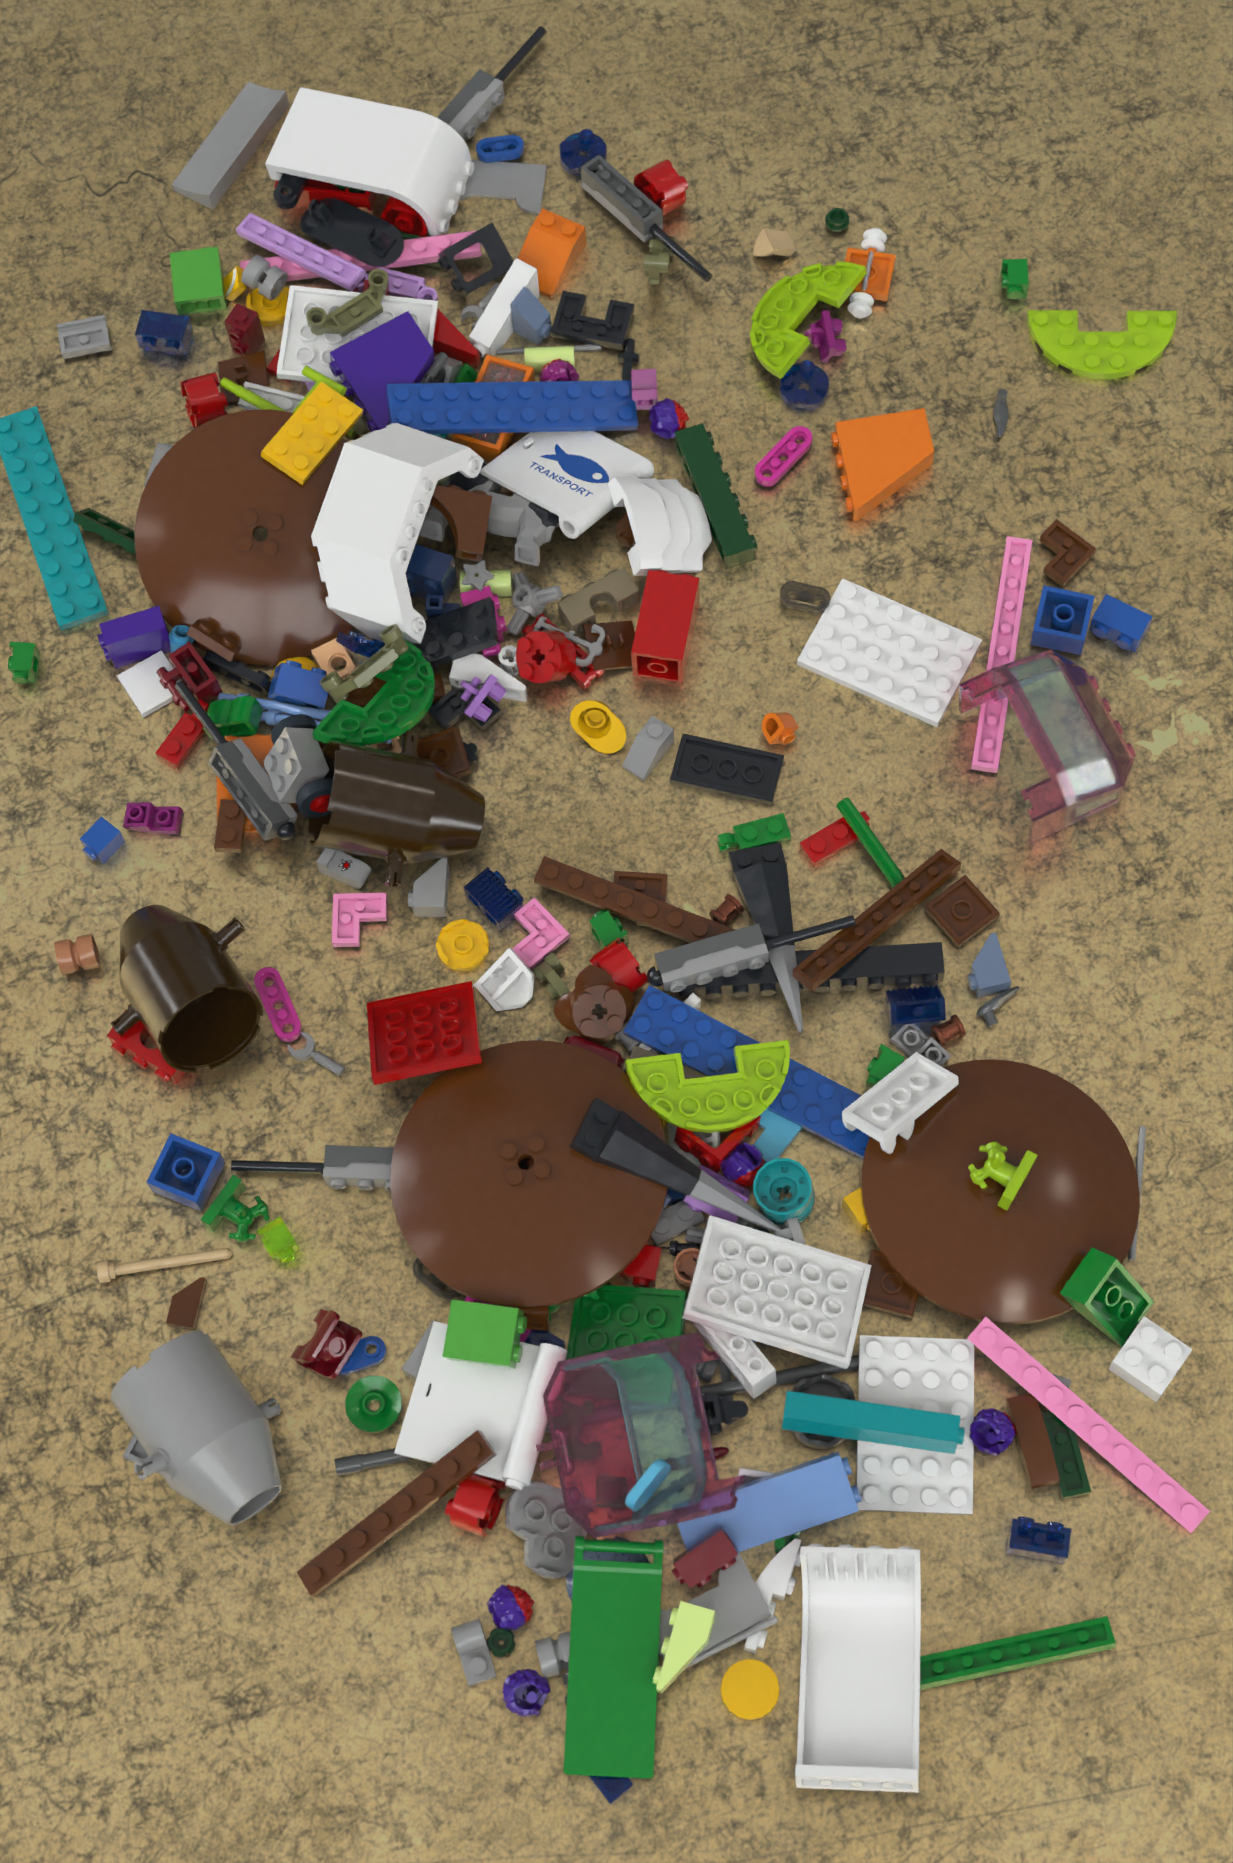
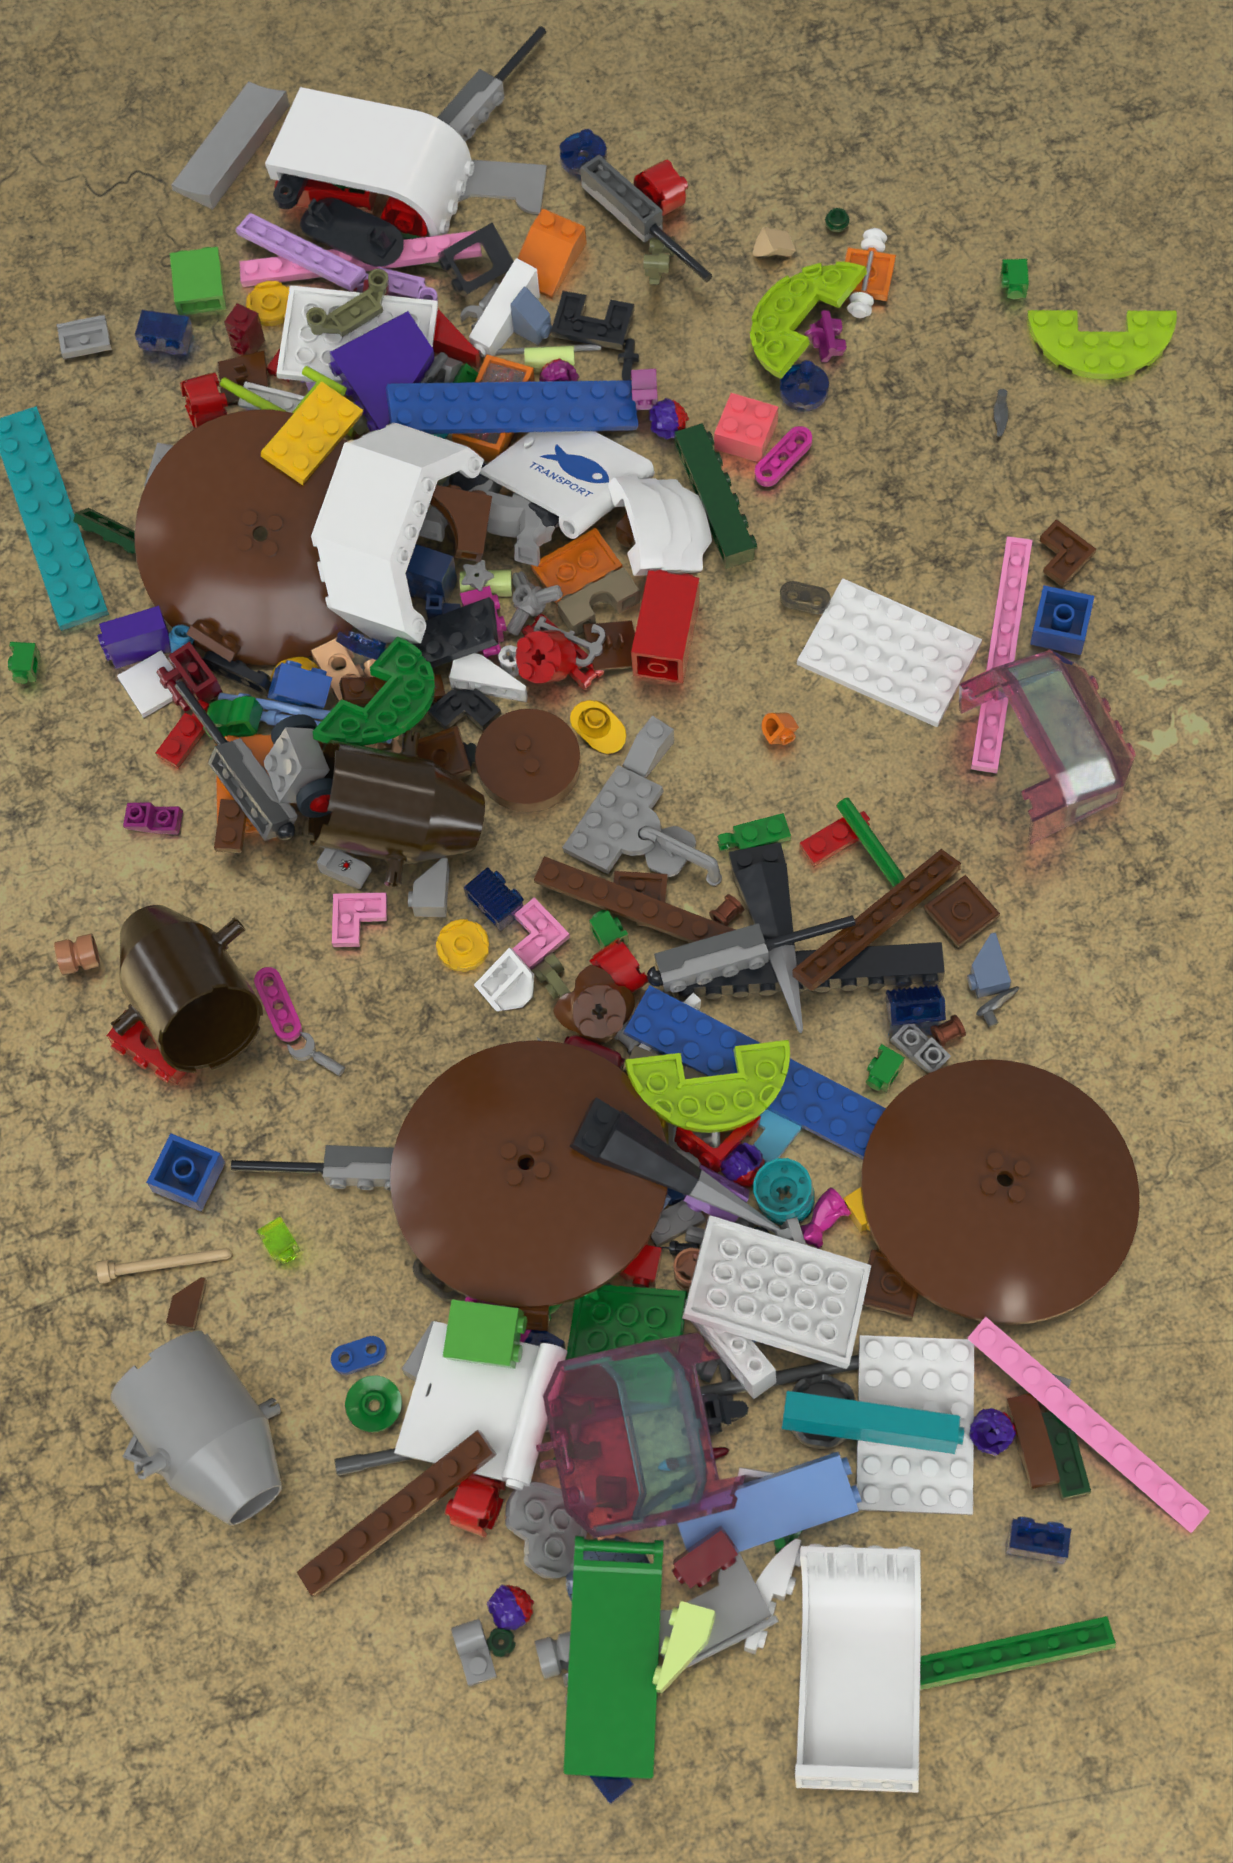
blue brick [80,816,125,864] -> none
green piece [200,1175,270,1242] -> none
yellow tile [223,266,246,301] -> none
light grey wheel [241,255,288,300] -> none
dark red piece [291,1309,362,1379] -> none
olive plate [319,624,409,703] -> none
red plate [366,981,482,1085] -> none
medium lavender hips [460,674,506,722] -> none
blue plate [476,135,524,163] -> none
dark purple piece [503,1669,551,1717] -> none
medium azure tile [625,1459,671,1512] -> none
black tile [670,733,784,806] -> none
yellow tile [720,1659,780,1720] -> none
orange slope [831,408,934,521] -> none
white hinge [842,1052,959,1154] -> none
lime piece [968,1142,1038,1211] -> none
green slope [1060,1247,1154,1347] -> none
blue brick [1089,594,1153,652] -> none
white brick [1108,1316,1193,1403] -> none
light grey axle [1128,1126,1146,1261] -> none
none -> reddish brown brick [475,709,581,812]
none -> orange plate [531,528,623,606]
none -> light grey plate [562,765,722,886]
none -> coral brick [714,393,778,463]
none -> dark pink animal [800,1187,851,1249]

